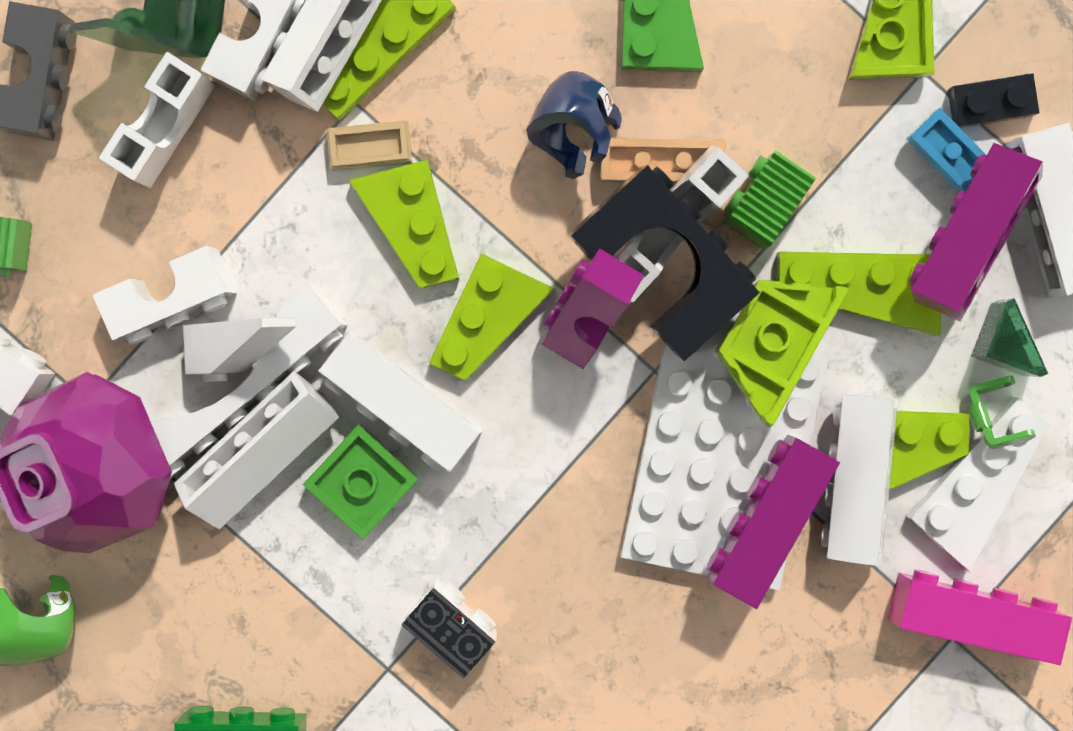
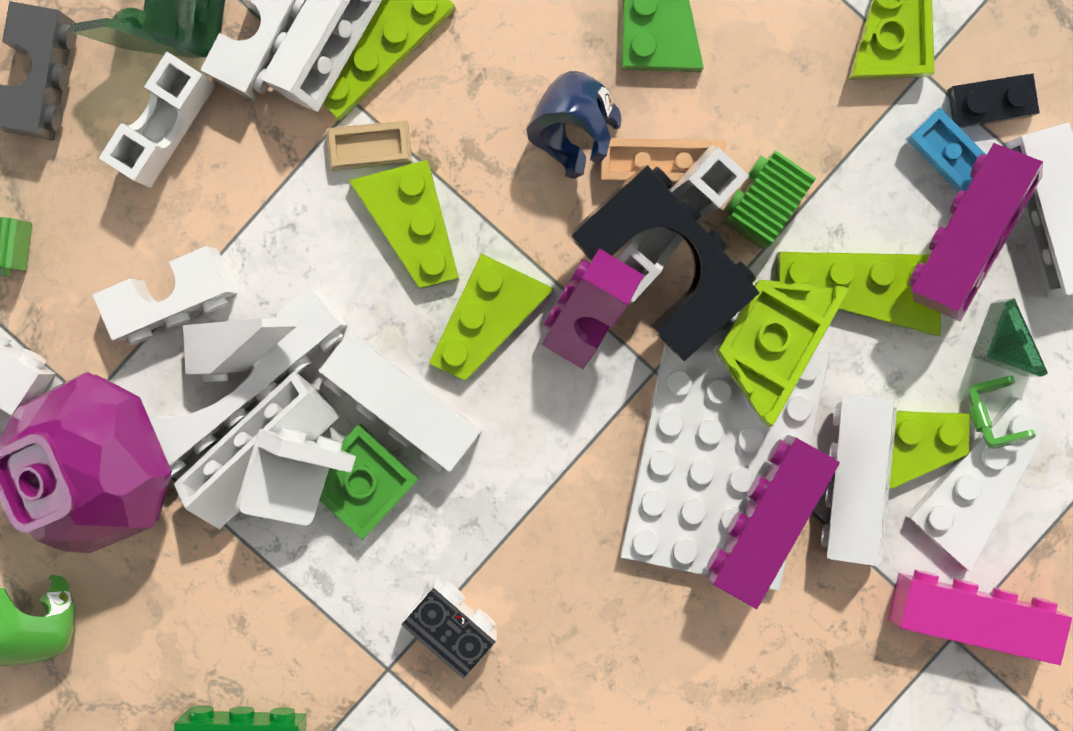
none -> white bracket [236,427,356,526]

